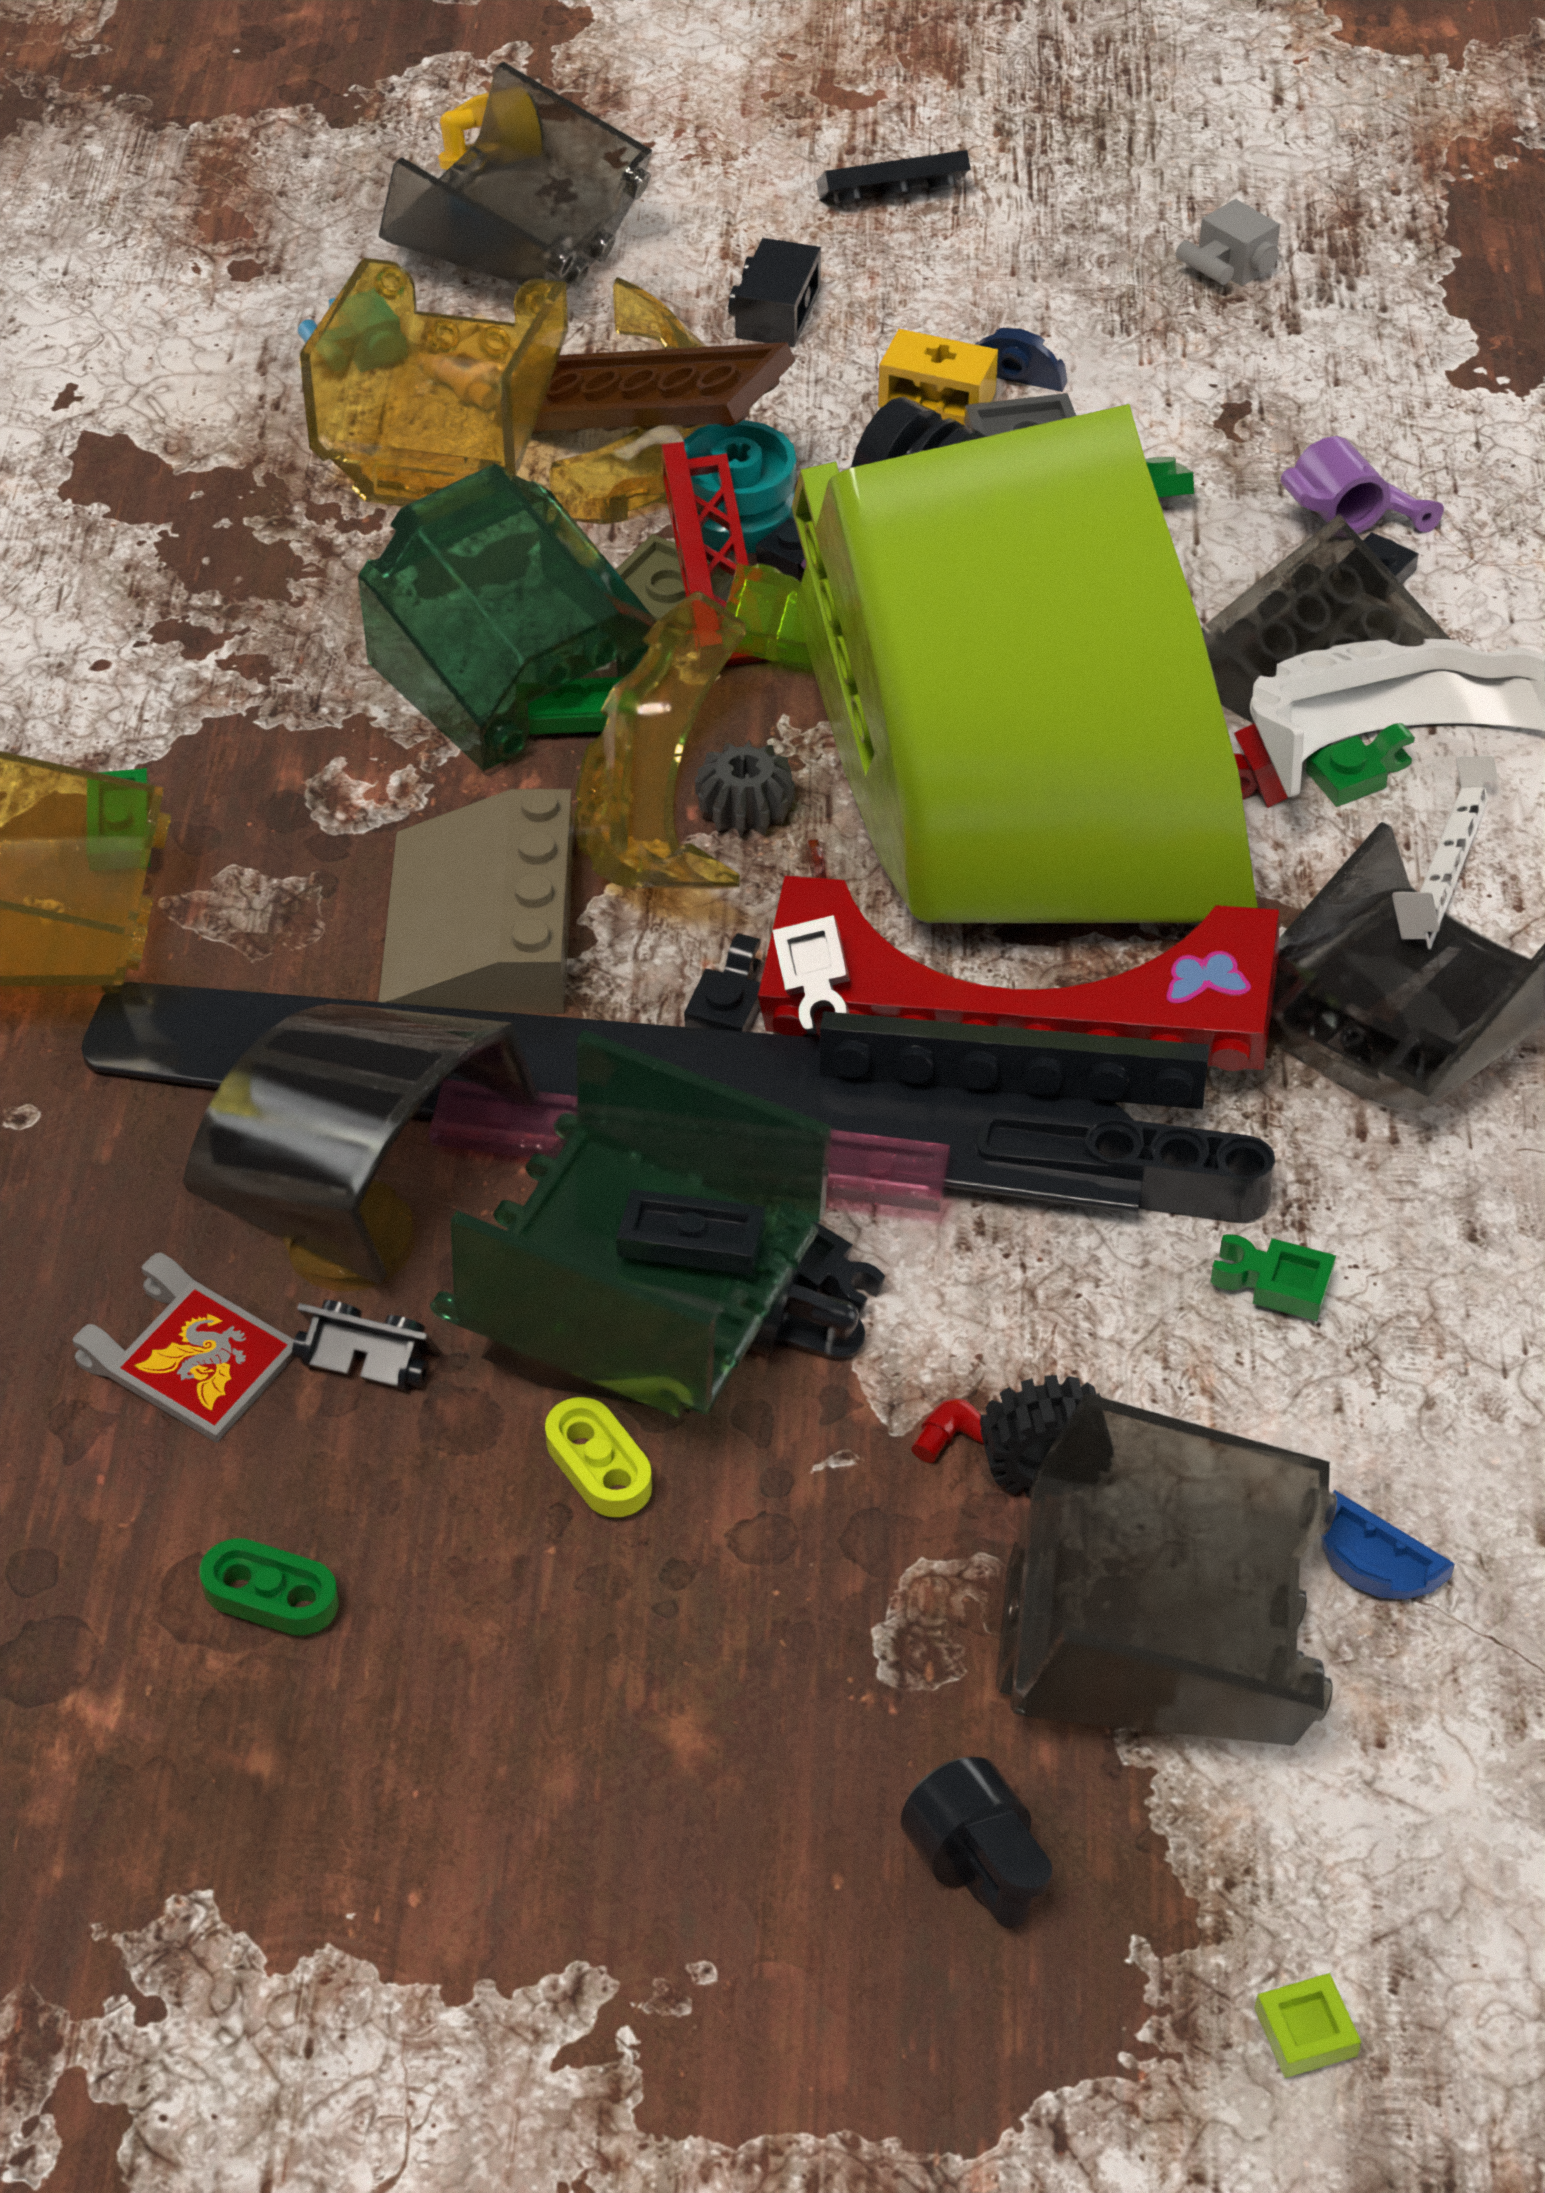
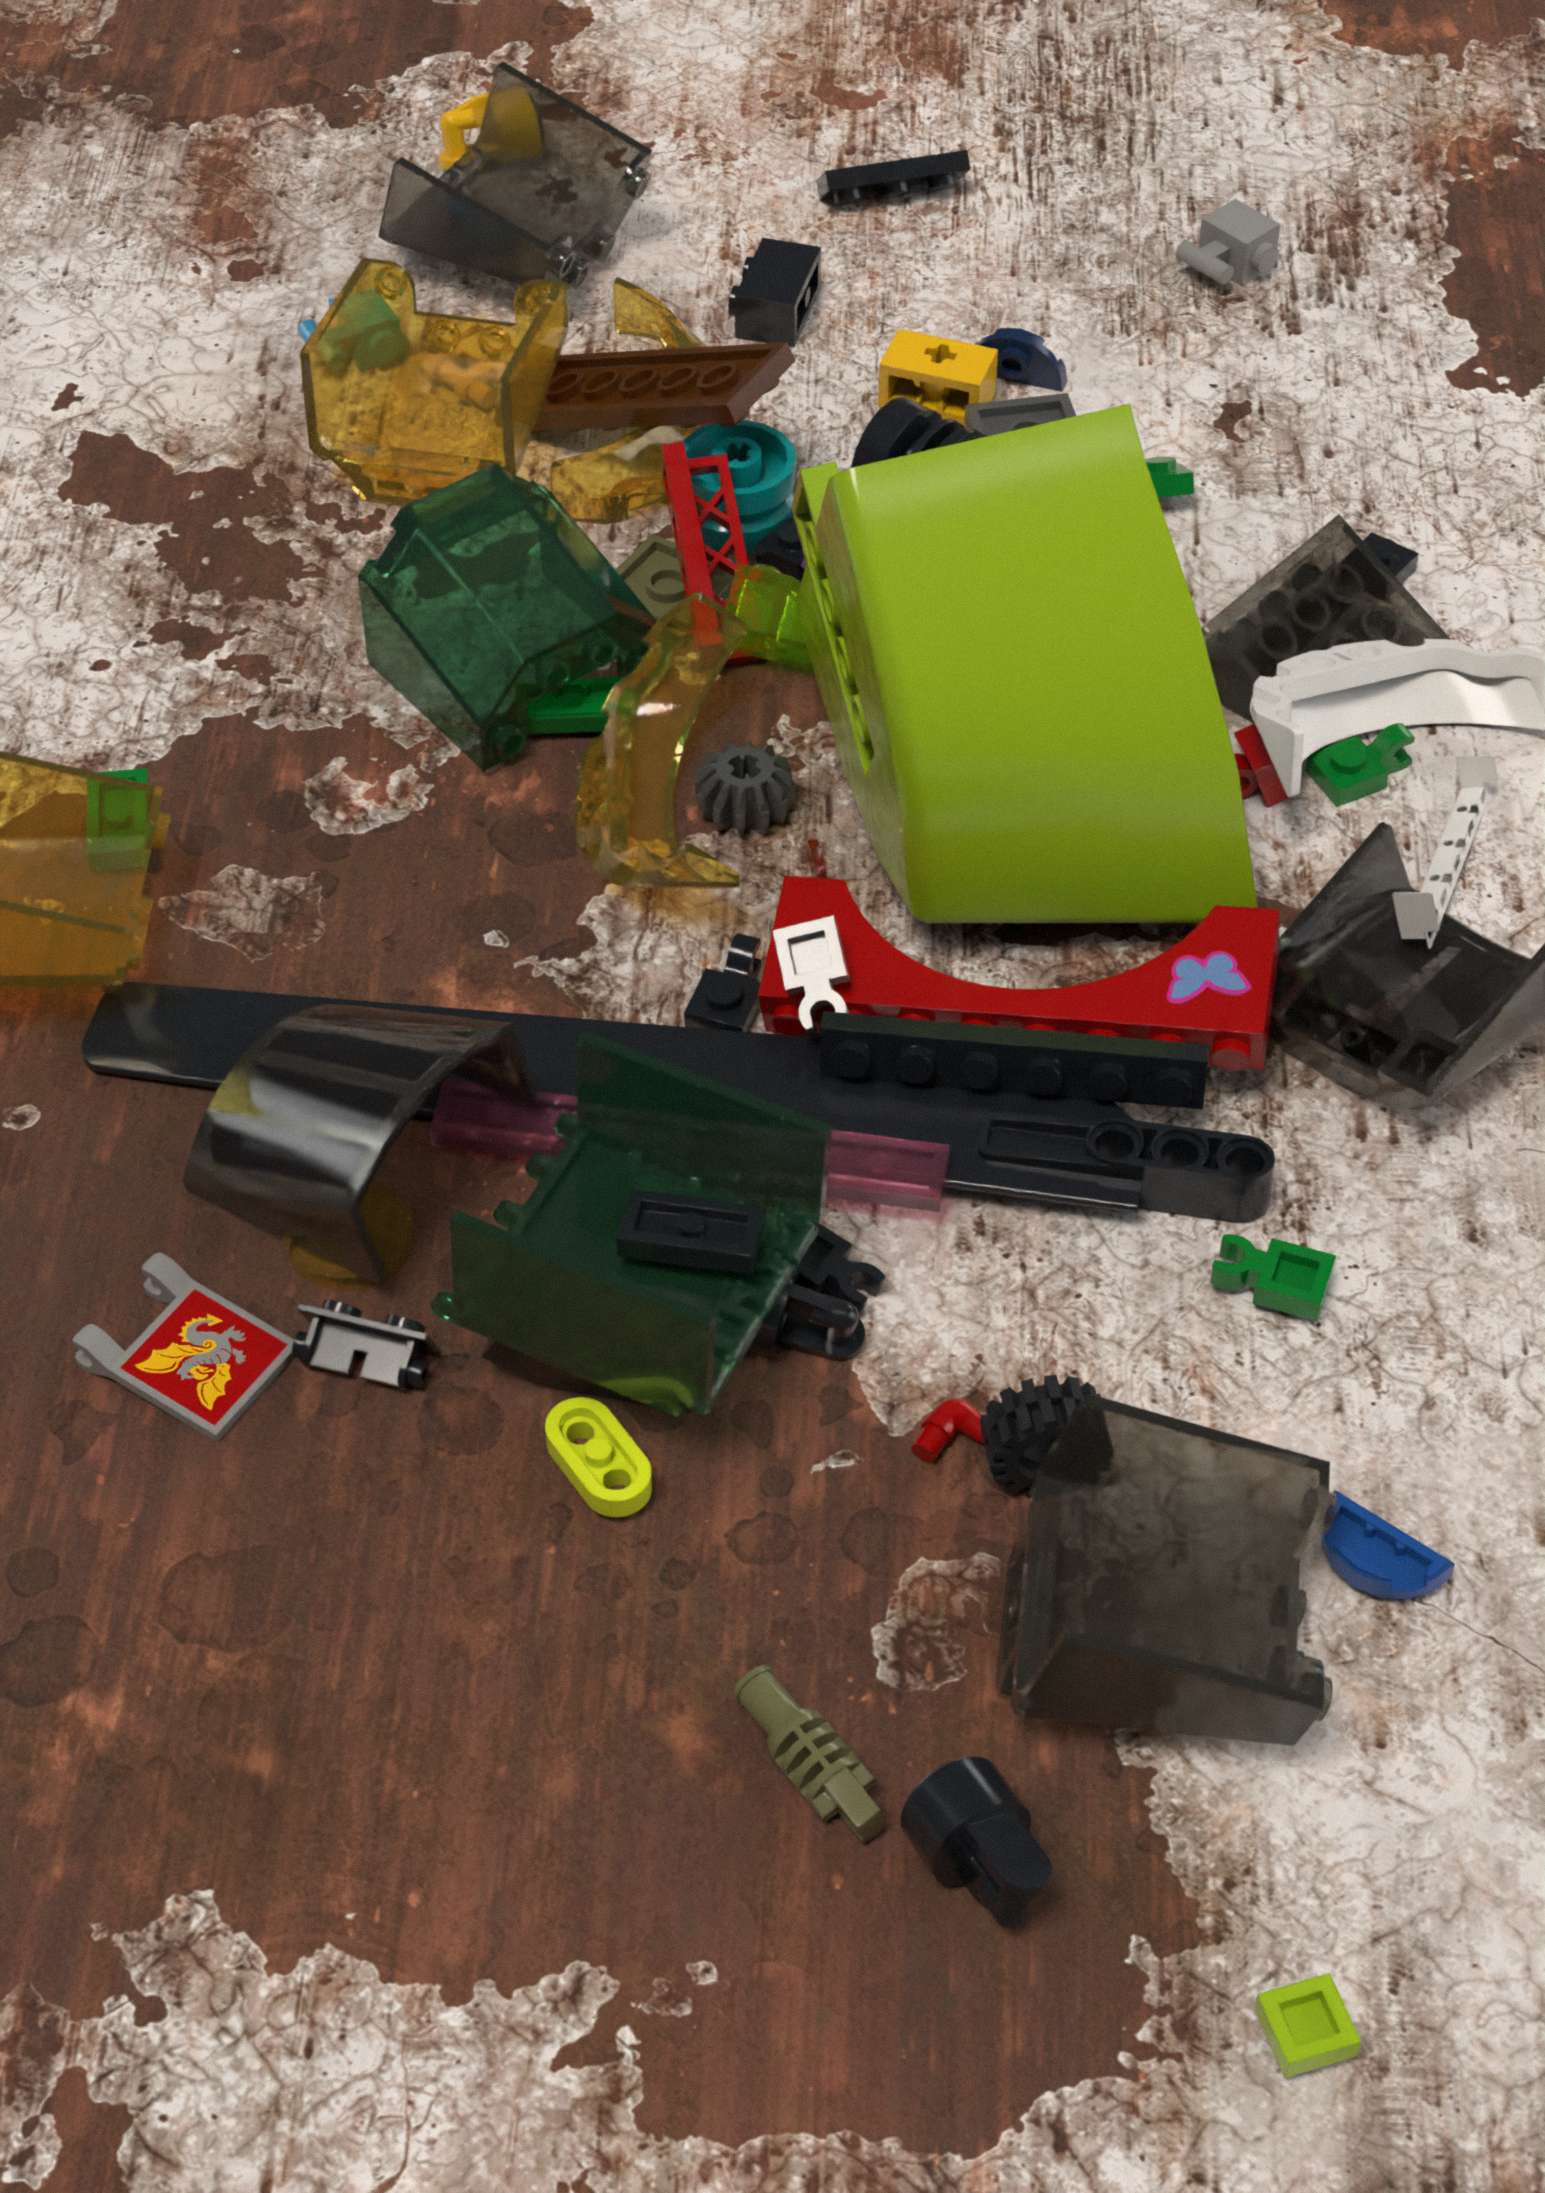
green plate [199,1538,339,1635] -> none
dark tan slope [378,789,574,1013] -> none
medium lavender piece [1280,436,1444,536] -> none
none -> olive hinge [733,1665,886,1844]

